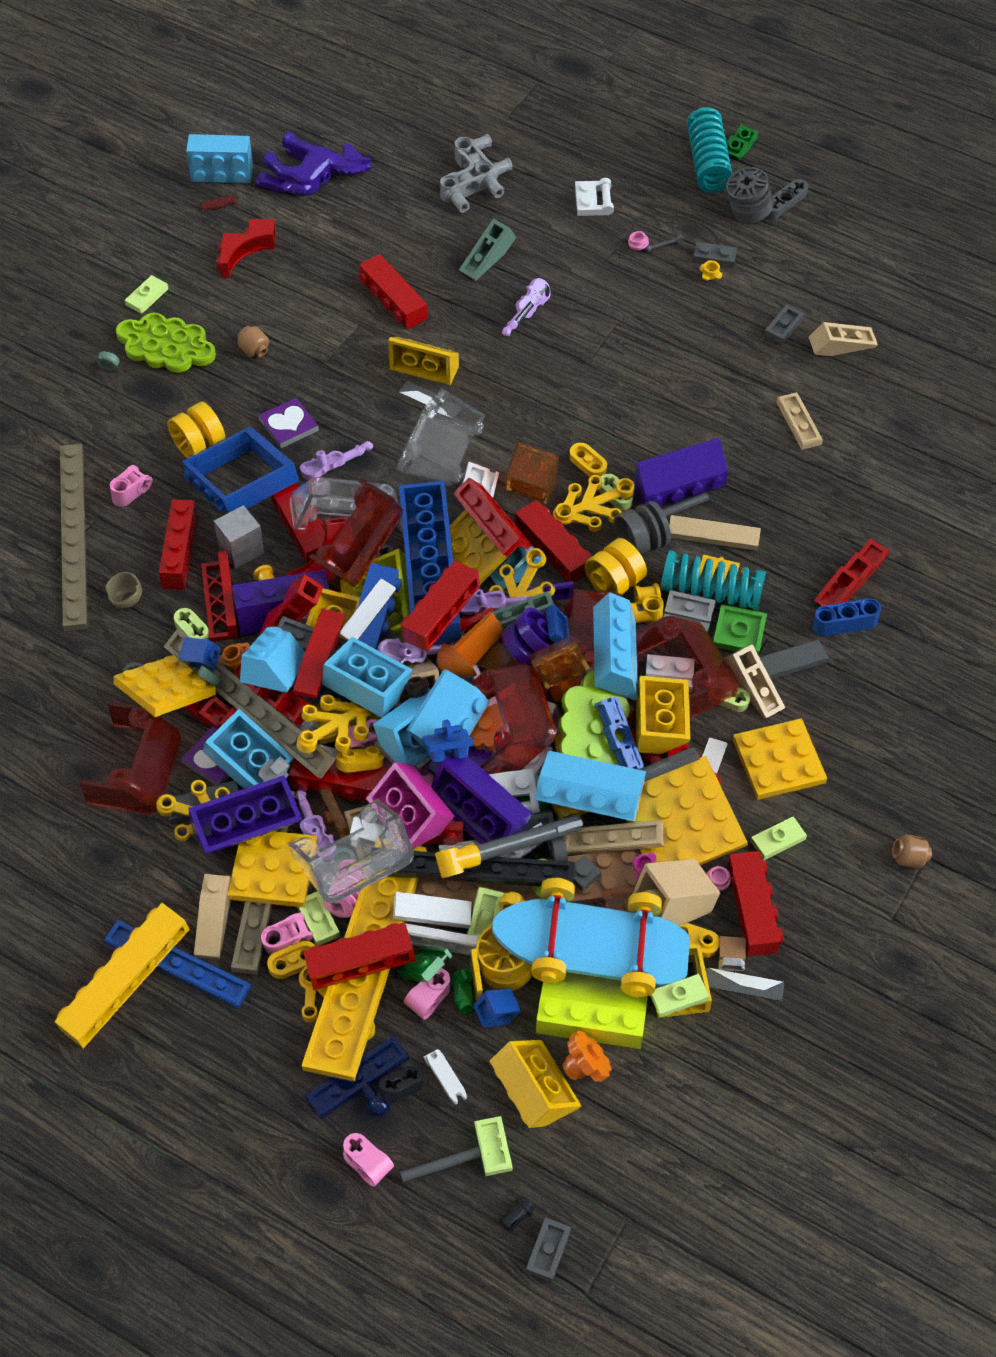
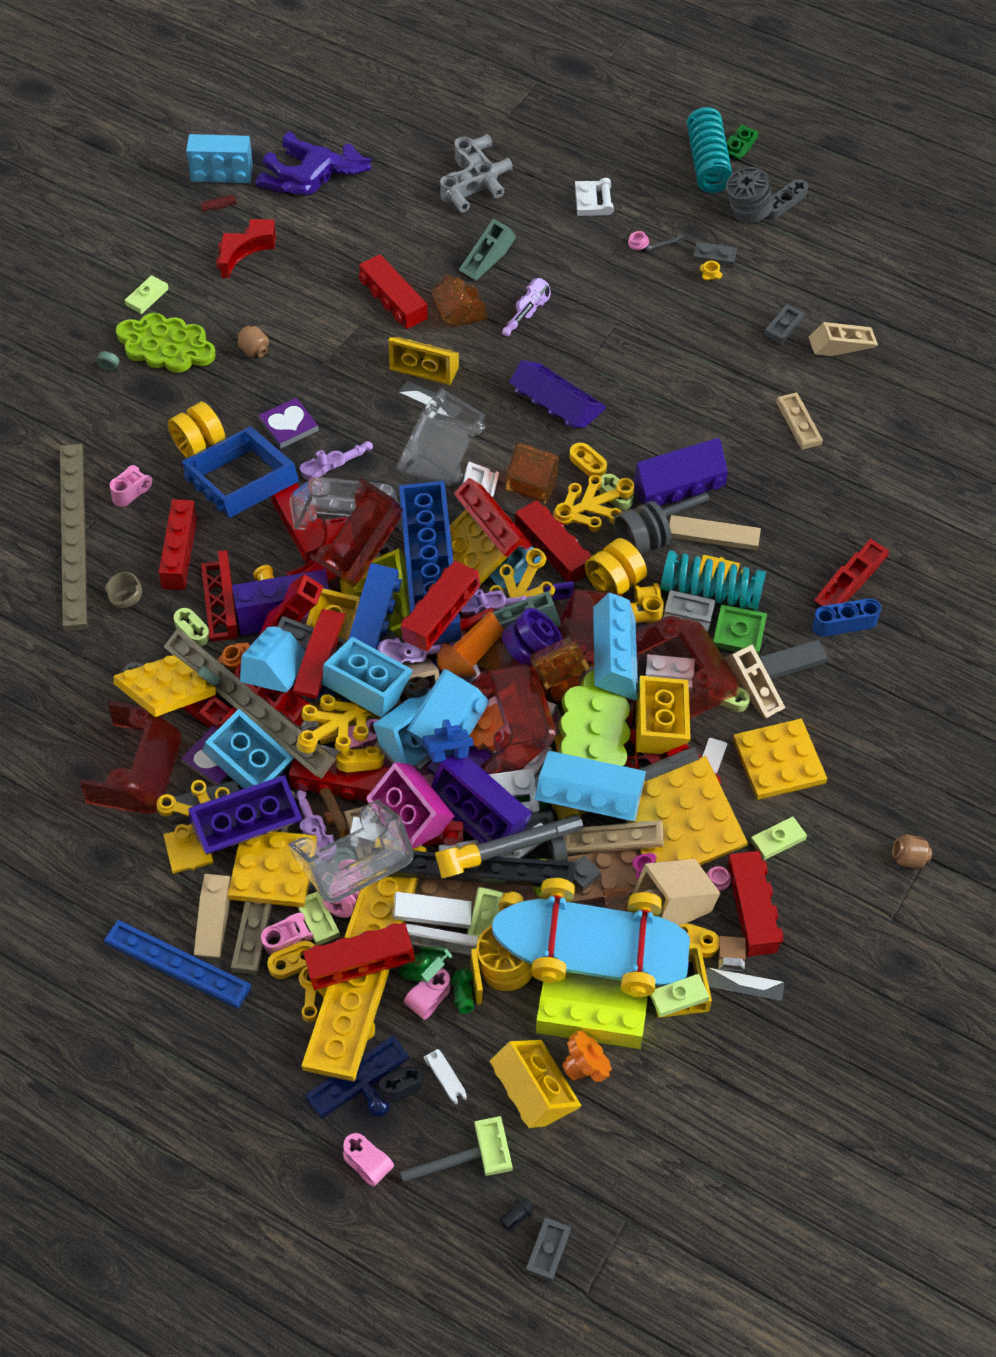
yellow brick [54,903,189,1048] -> none
blue brick [178,637,221,670] -> none
flat silver piece [214,505,264,569] -> none
light grey piece [258,756,290,782] -> none
white sticker [340,579,396,640] -> none
blue brick [473,988,521,1028] -> none
blue tile [546,604,571,652] -> none
blue piece [594,696,643,769] -> none
none -> yellow piece [163,830,214,874]
none -> clear orange slope [430,274,489,327]
none -> dark purple slope [509,360,606,429]

